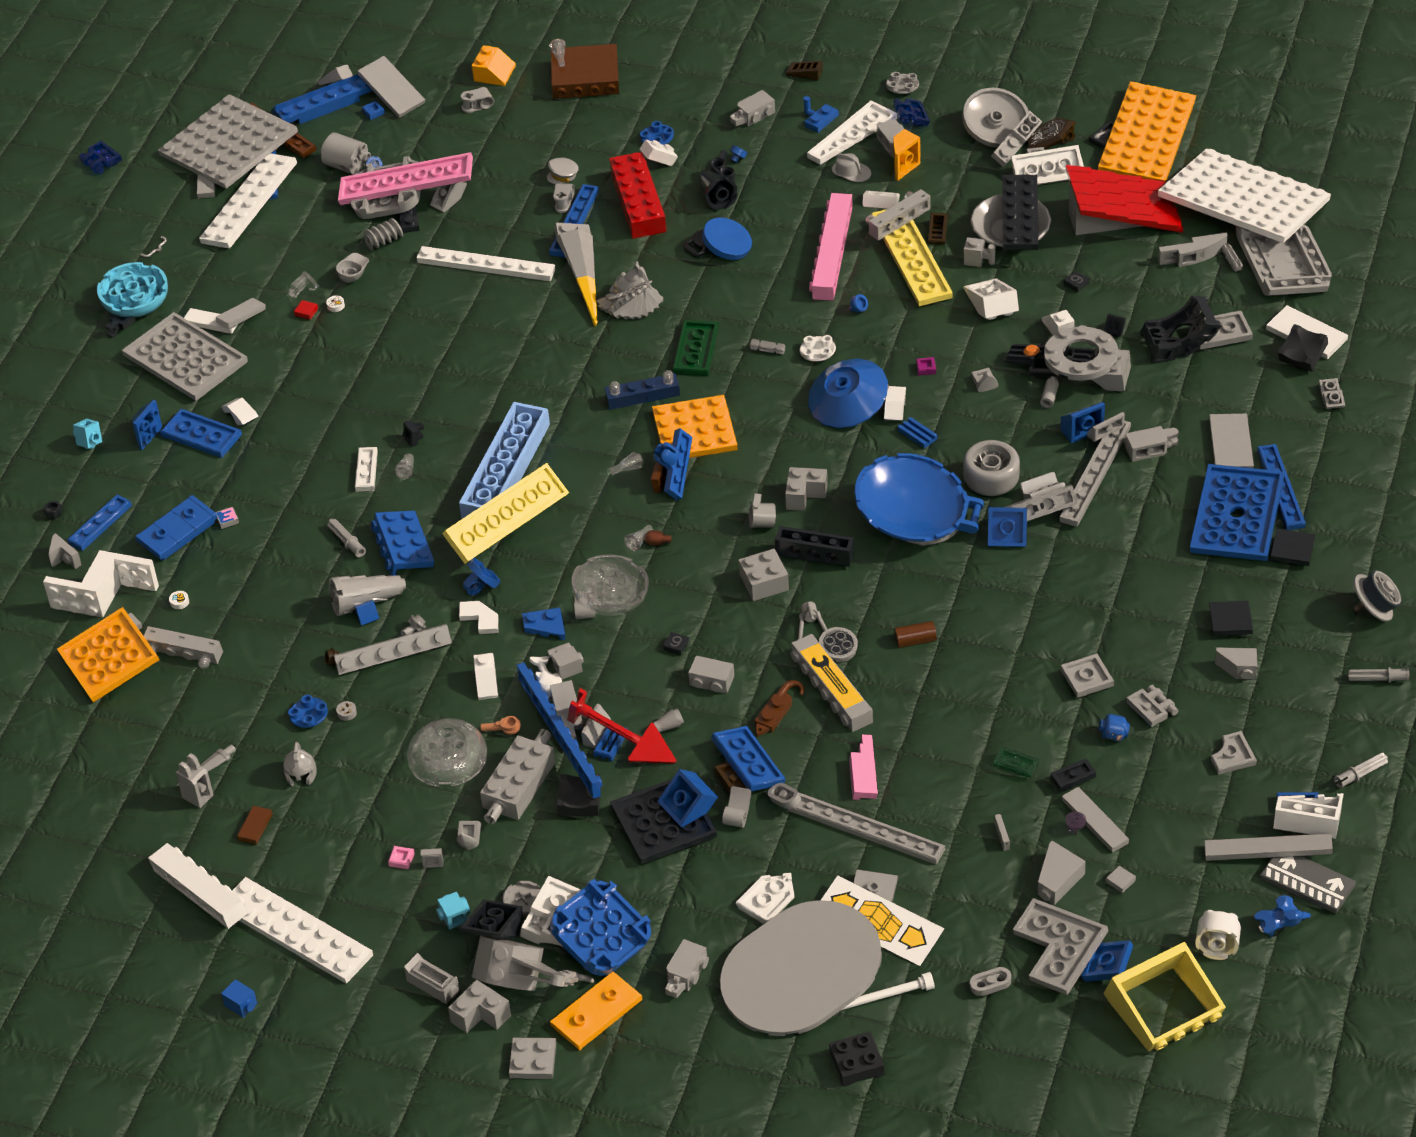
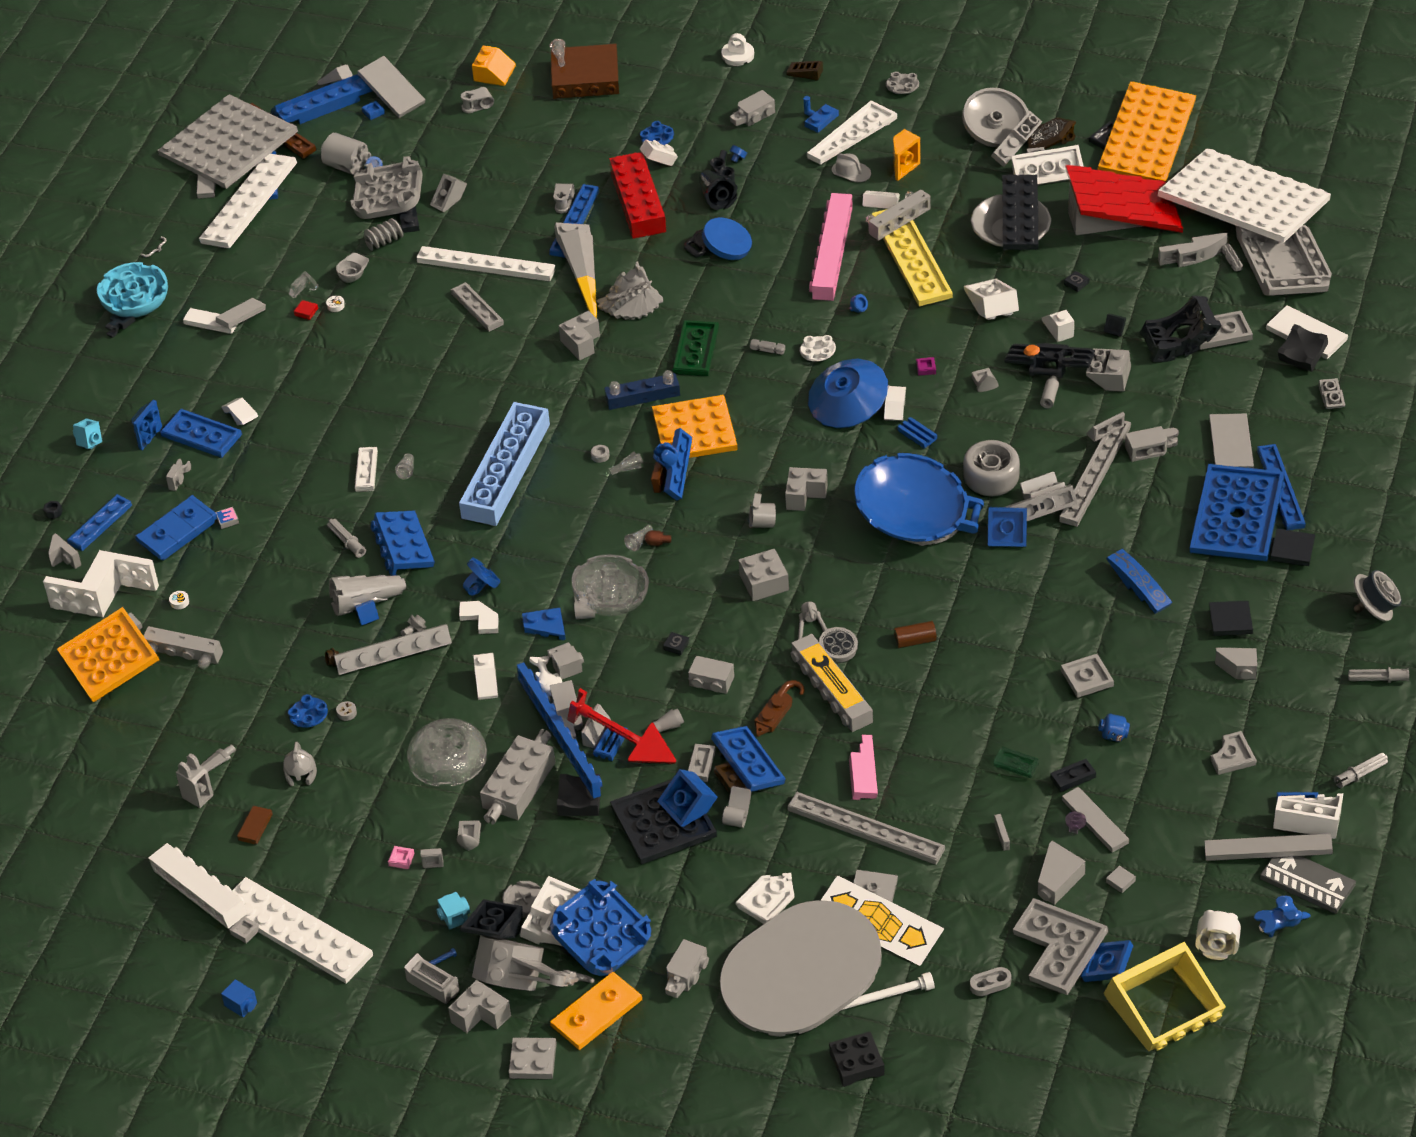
clear blue plate [79,140,122,174] -> none
light grey plate [122,312,248,401] -> none
bright pink plate [338,152,473,205] -> none
black tile [403,420,424,447] -> none
light yellow plate [442,463,569,564] -> none
nougat plate [481,716,521,735] -> none
light grey piece [547,158,579,184] -> none
light grey plate [768,783,801,809] -> none
black brick [775,526,854,567] -> none
light grey brick [877,119,904,157] -> none
clear blue plate [893,98,930,126] -> none
dark brown slope [928,212,948,244] -> none
light grey brick [964,238,995,267] -> none
light grey plate [1044,325,1118,380] -> none
blue slope [1060,402,1105,443] -> none
light grey plate [1126,685,1179,727] -> none
none -> light grey plate [166,459,191,491]
none -> light grey plate [230,916,259,944]
none -> blue piece [429,948,457,965]
none -> light grey tile [451,282,504,332]
none -> light grey brick [559,311,600,361]
none -> light grey tile [591,445,610,463]
none -> light grey plate [688,744,715,782]
none -> white tile [721,33,754,66]
none -> blue slope [1106,549,1172,614]

